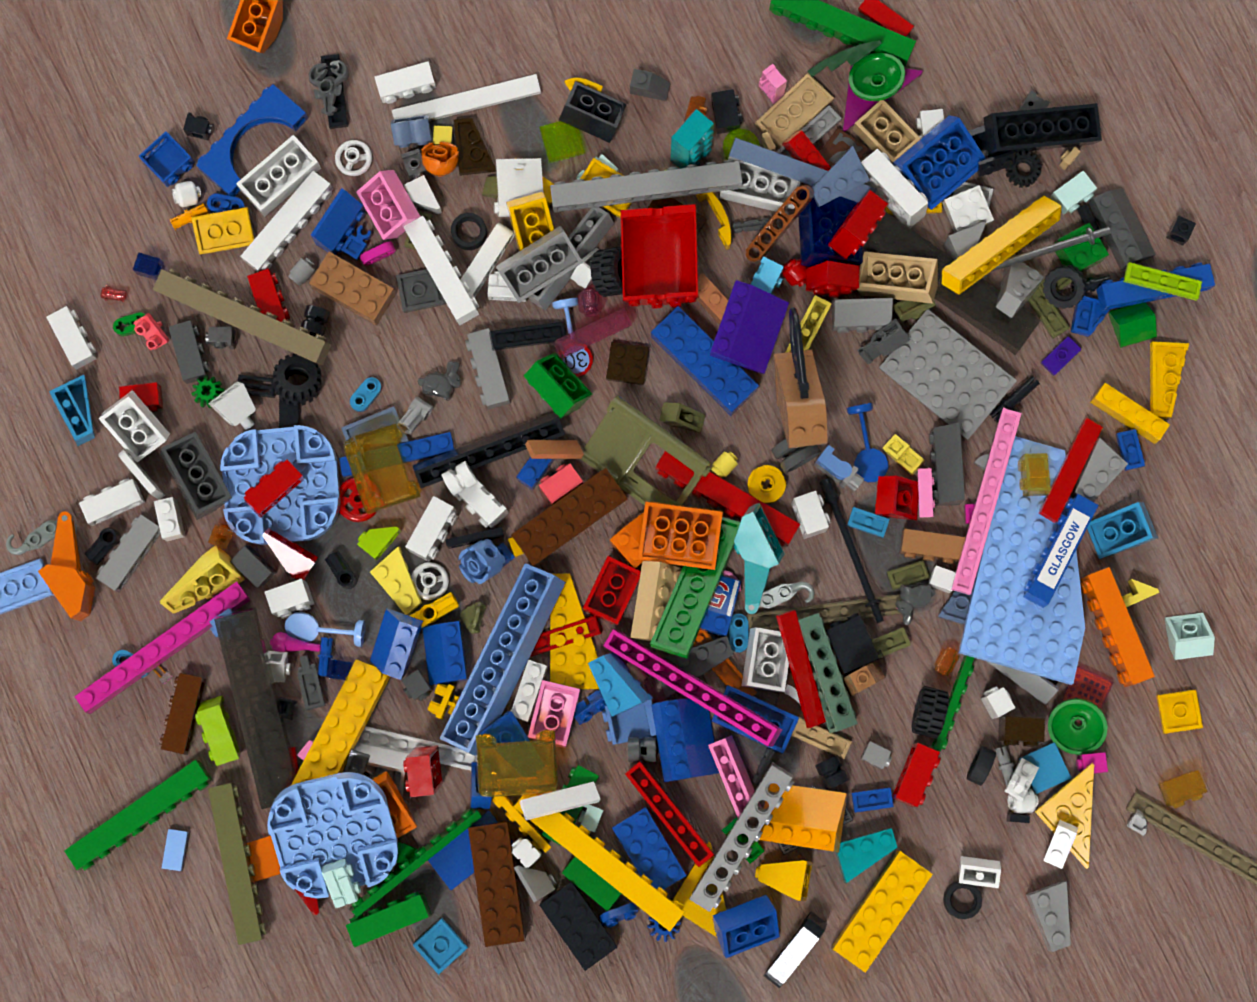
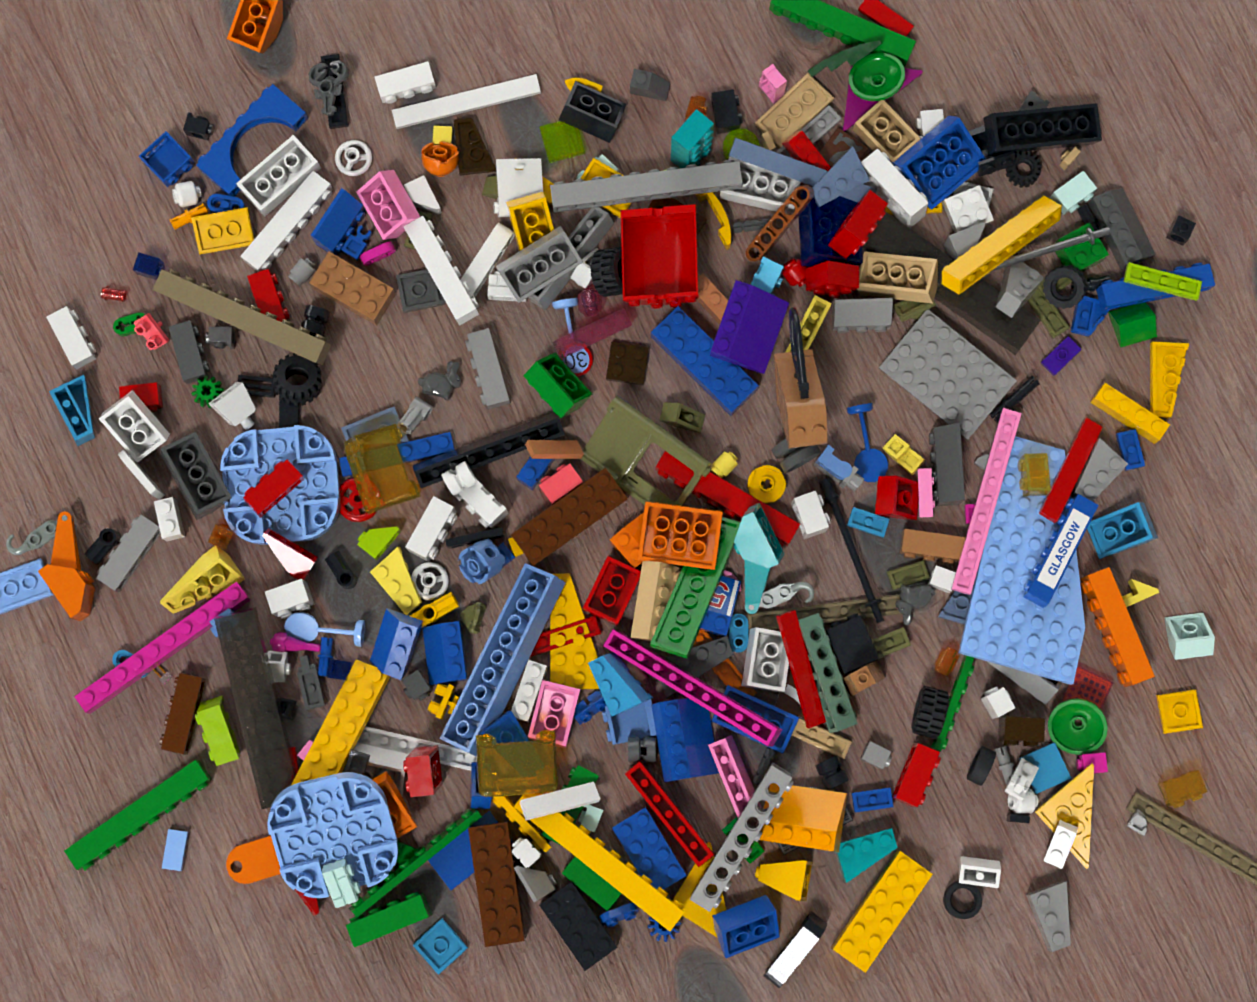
white brick [79,478,145,526] -> none
olive brick [208,783,267,945] -> none
dark grey hinge [230,546,277,588] -> none
dark azure plate [350,377,382,412] -> none
sand blue brick [391,115,432,148] -> none
flat silver brick [401,148,428,181] -> none
black tyre [451,213,487,251] -> none
black tile [489,322,567,351] -> none
dark grey piece [857,319,911,364] -> none

